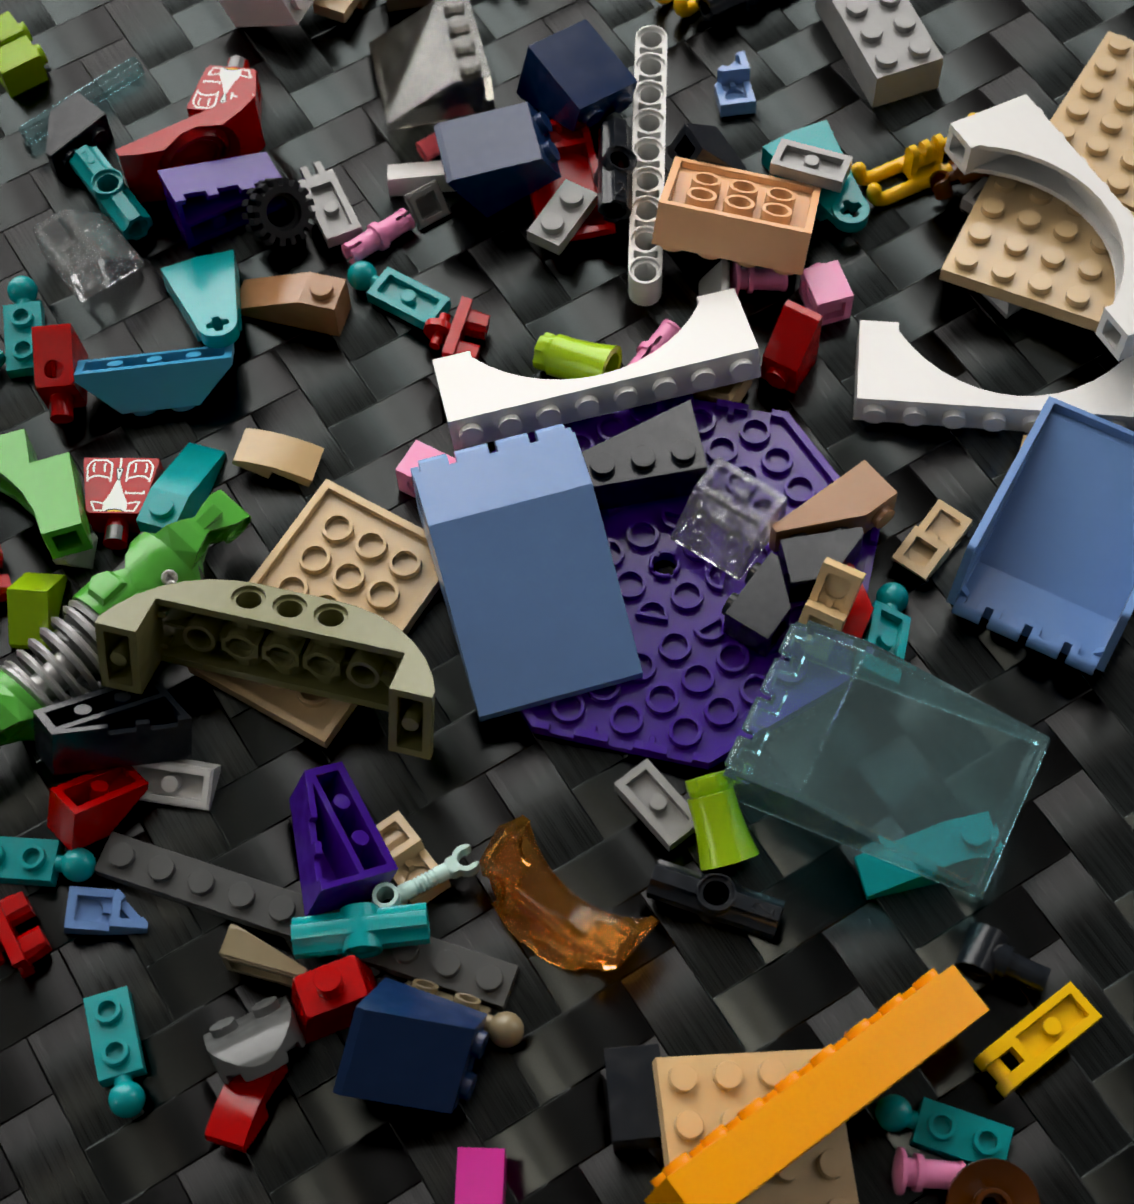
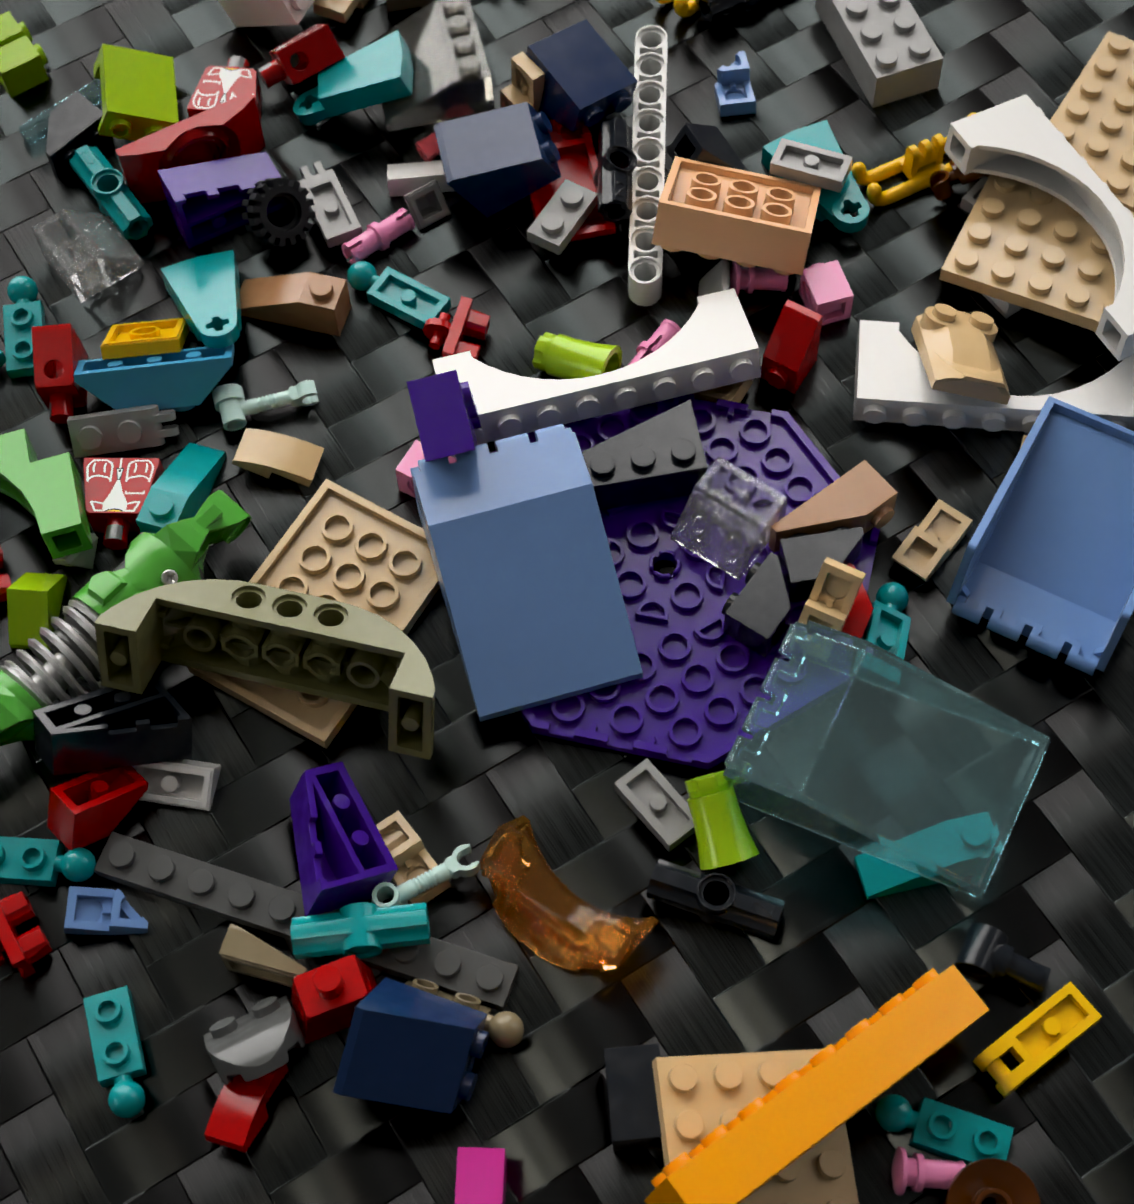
none -> light grey hinge [67,404,180,458]
none -> lime panel [93,43,179,141]
none -> yellow tile [100,318,189,360]
none -> light aqua brick [212,380,319,431]
none -> red torso [257,24,345,88]
none -> teal piece [293,30,414,126]
none -> dark purple wedge [407,370,482,462]
none -> tan slope [500,51,545,112]
none -> tan slope [911,303,1011,405]

